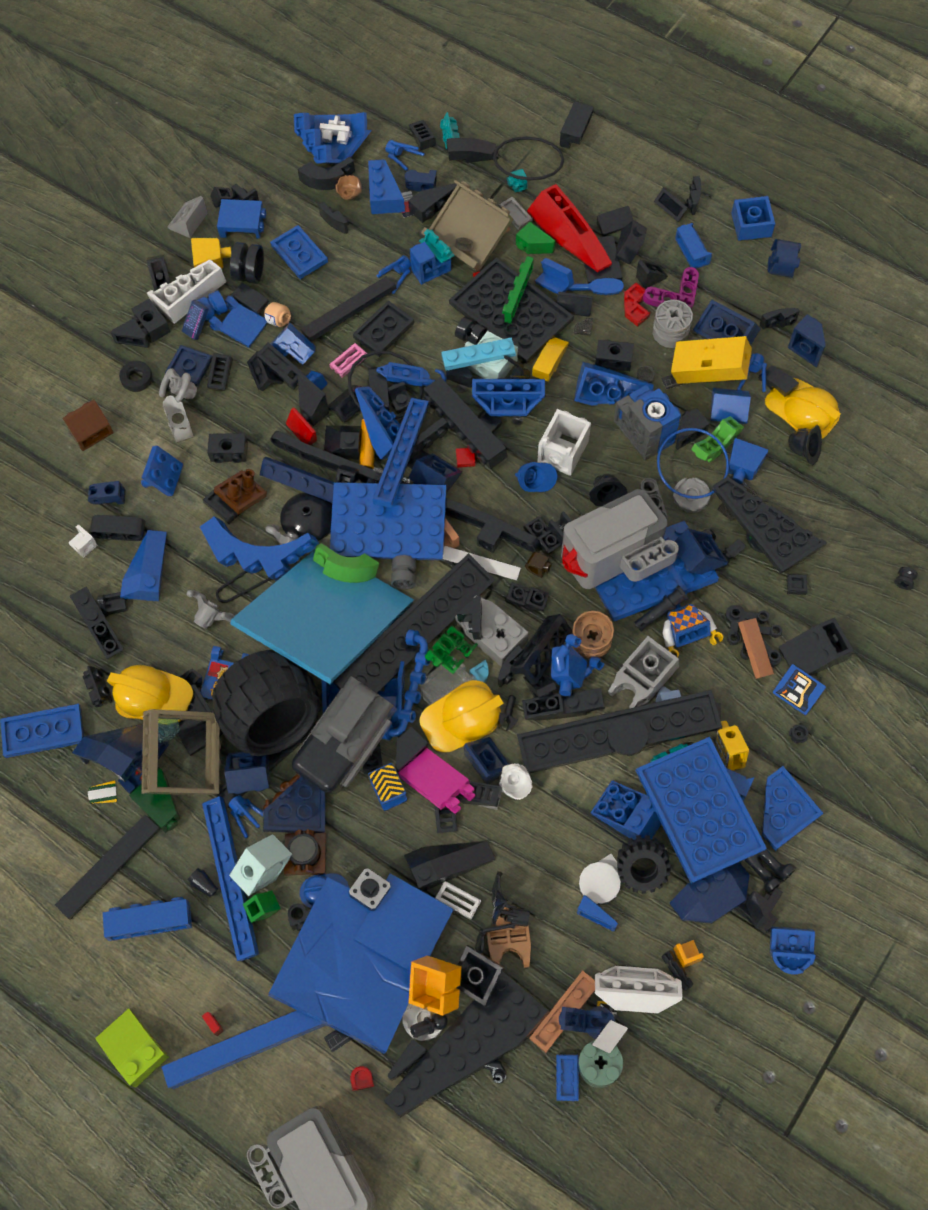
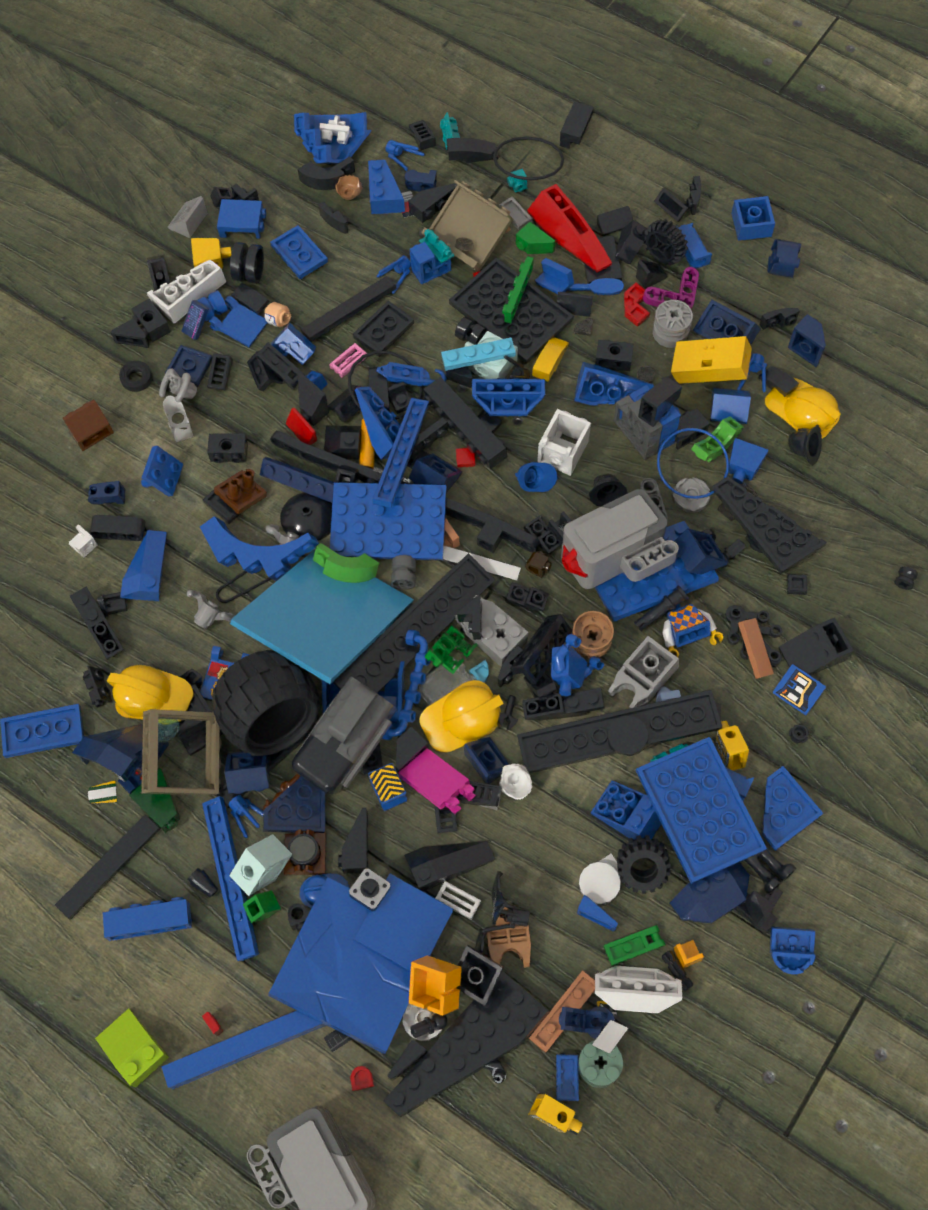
none -> black slope [338,808,368,874]
none -> yellow torso [528,1094,583,1135]
none -> green plate [603,925,666,967]
none -> black slope [638,377,682,427]
none -> black gear [643,219,688,266]

